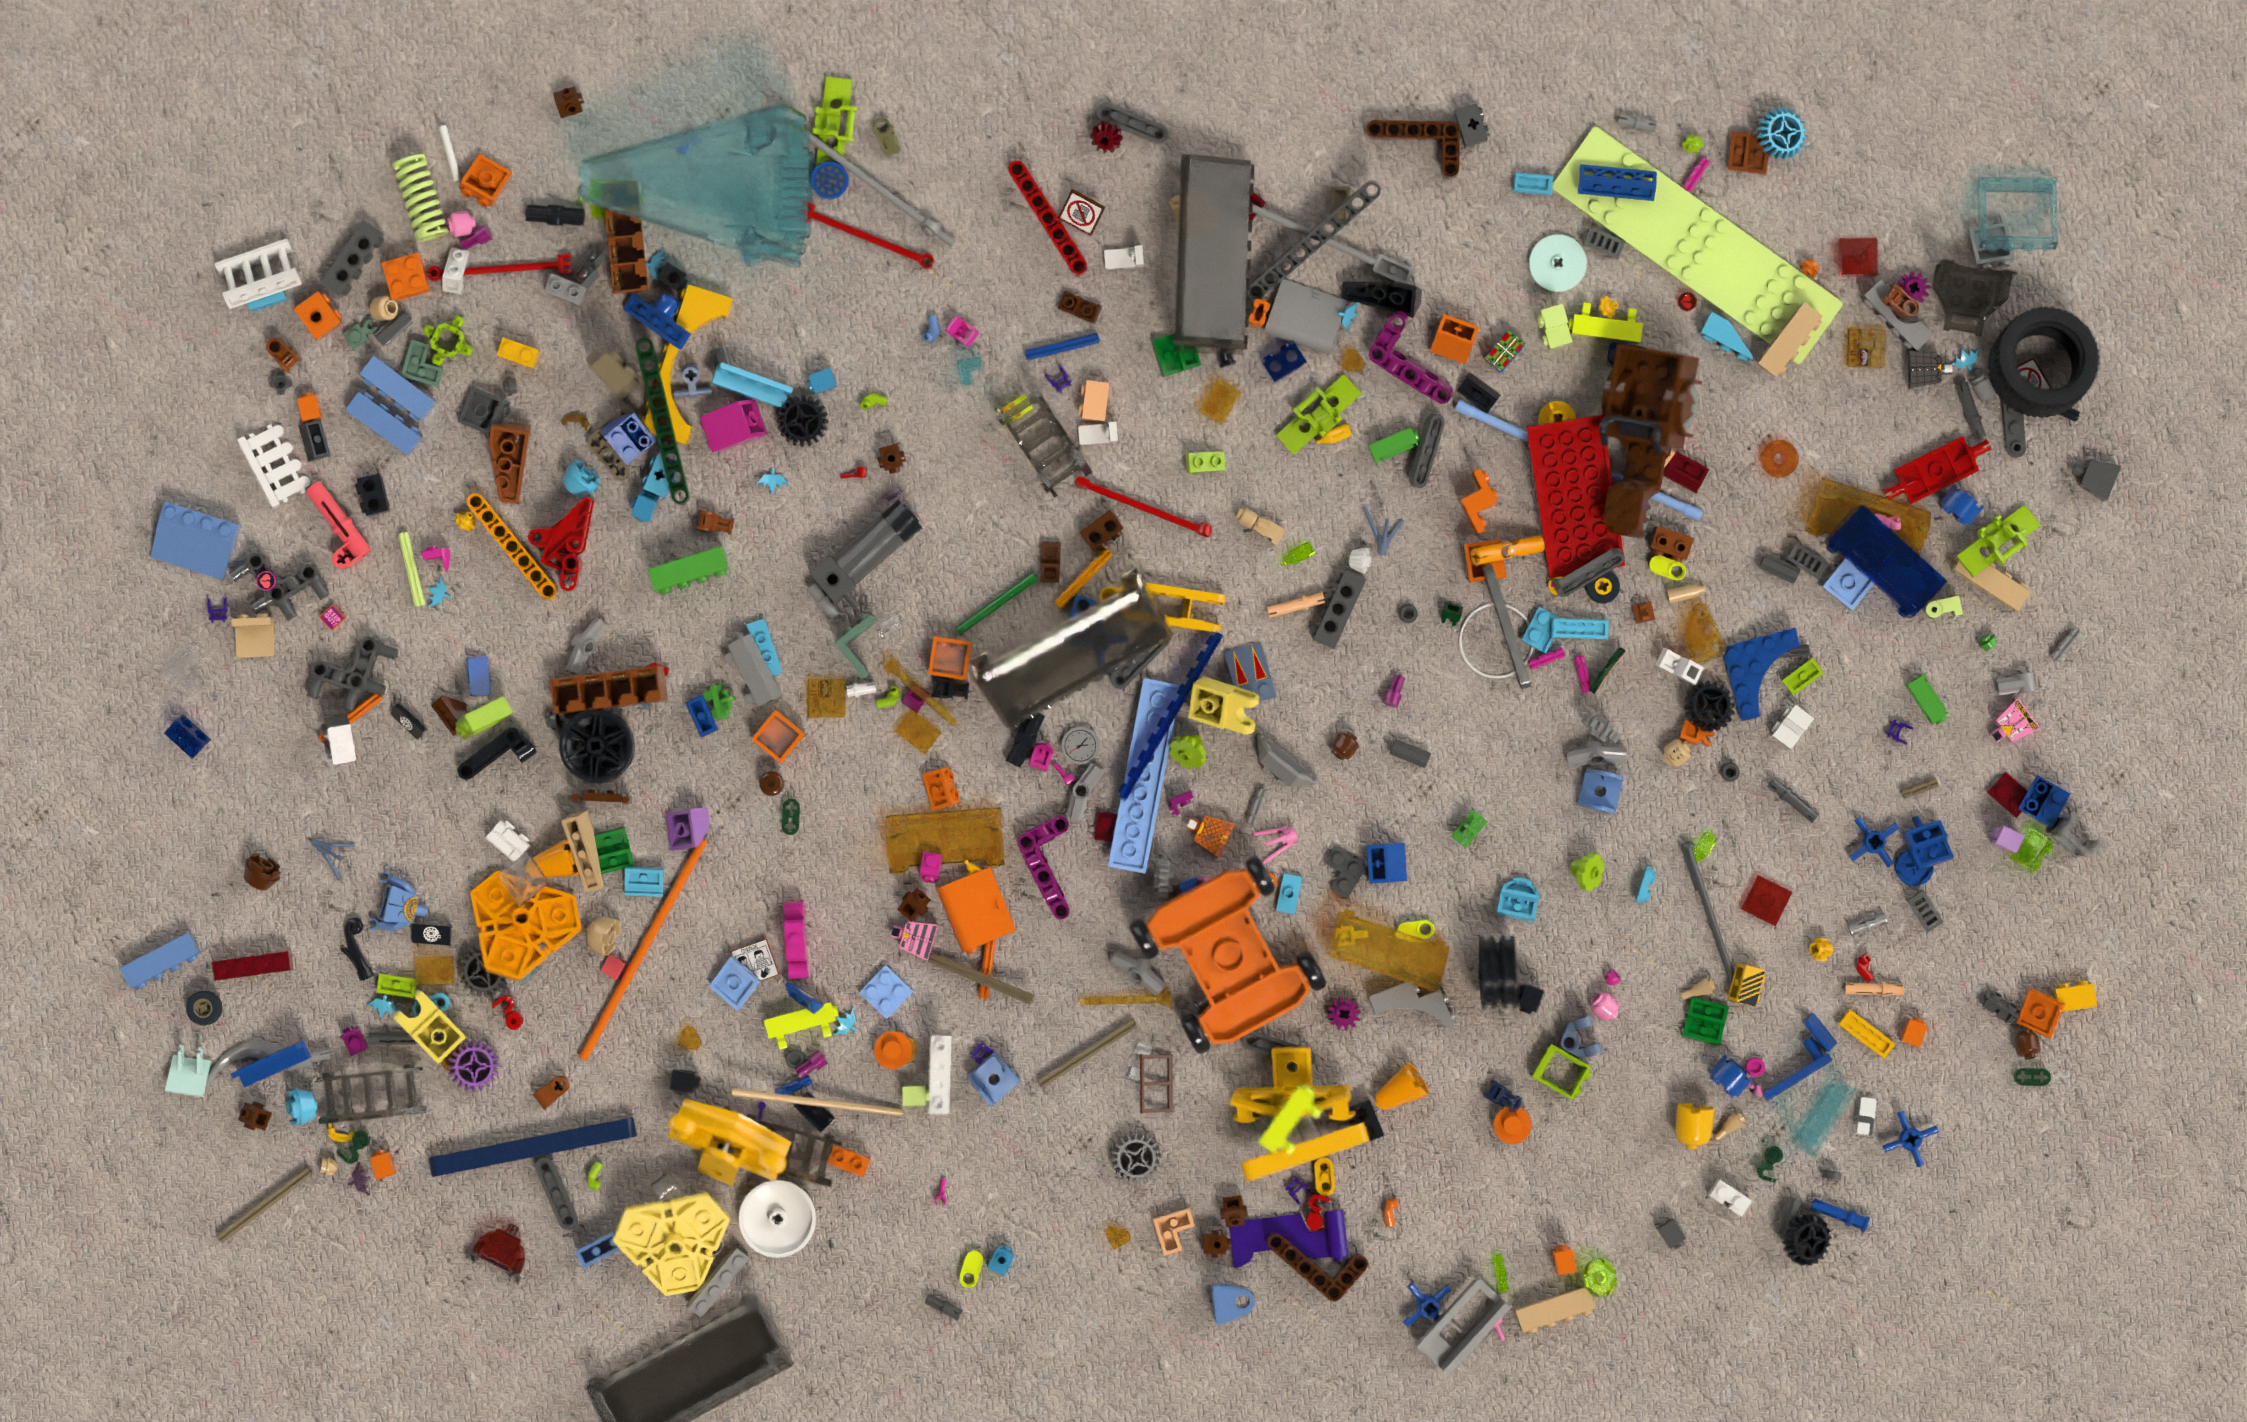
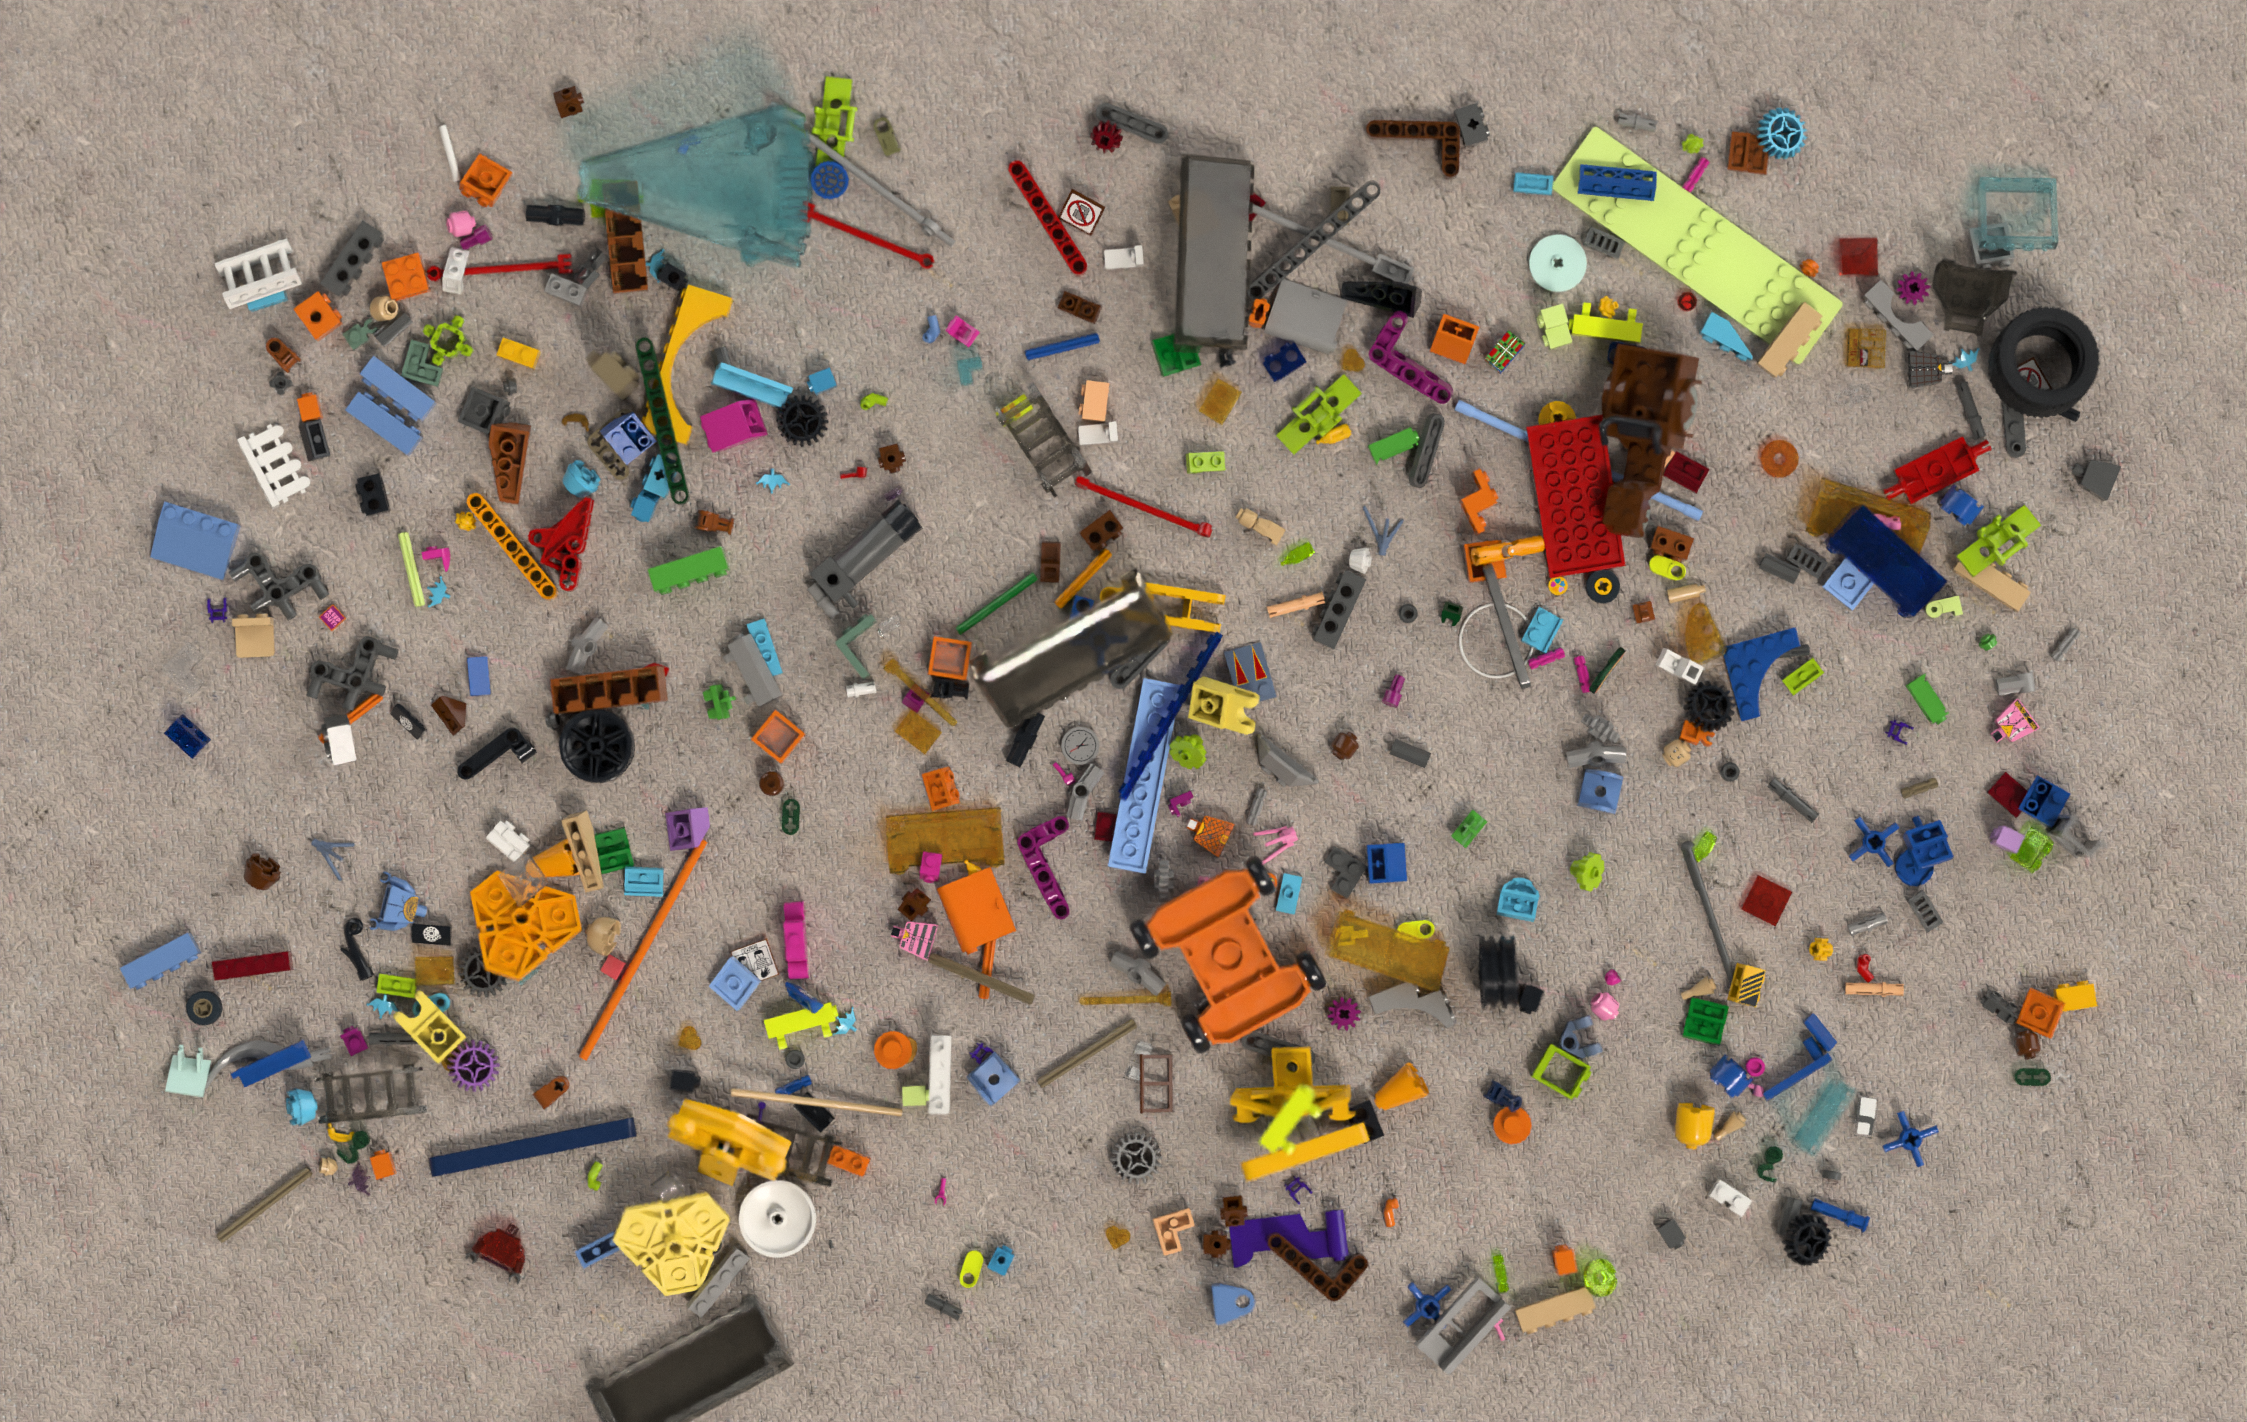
reddish brown brick [238,1101,272,1131] -> none
tile [256,571,276,591] -> none
coral piece [305,481,372,569] -> none
yellowish green piece [392,154,449,242] -> none
lime window [455,696,513,740] -> none
red leg [492,995,523,1030] -> none
dark grey plate [535,1157,578,1230] -> none
reddish brown plate [571,789,632,805] -> none
blue plate [623,293,691,350] -> none
sand blue piece [673,363,712,398] -> none
blue slope [685,695,718,737] -> none
magenta piece [795,1050,828,1078] -> none
clear yellow tile [807,679,846,718] -> none
light blue plate [859,965,913,1019] -> none
lime arm [876,686,901,709] -> none
dark pink plate [1028,742,1053,772] -> none
dark purple piece [1045,364,1072,394] -> none
blue slope [1179,877,1198,894] -> none
red leg [1306,1193,1331,1230] -> none
yellow plate [1314,1157,1335,1196] -> none
medium azure piece [1337,302,1360,332] -> none
black slope [1457,373,1501,413] -> none
medium azure plate [1551,618,1609,639] -> none
dark grey plate [1554,548,1625,597] -> none
medium azure plate [1635,866,1656,904] -> none
white brick [1771,705,1814,750] -> none
yellow plate [1838,1009,1895,1059] -> none
dark orange piece [1881,284,1919,318] -> none
orange brick [1900,1017,1928,1048] -> none
light grey brick [1972,375,1997,404] -> none

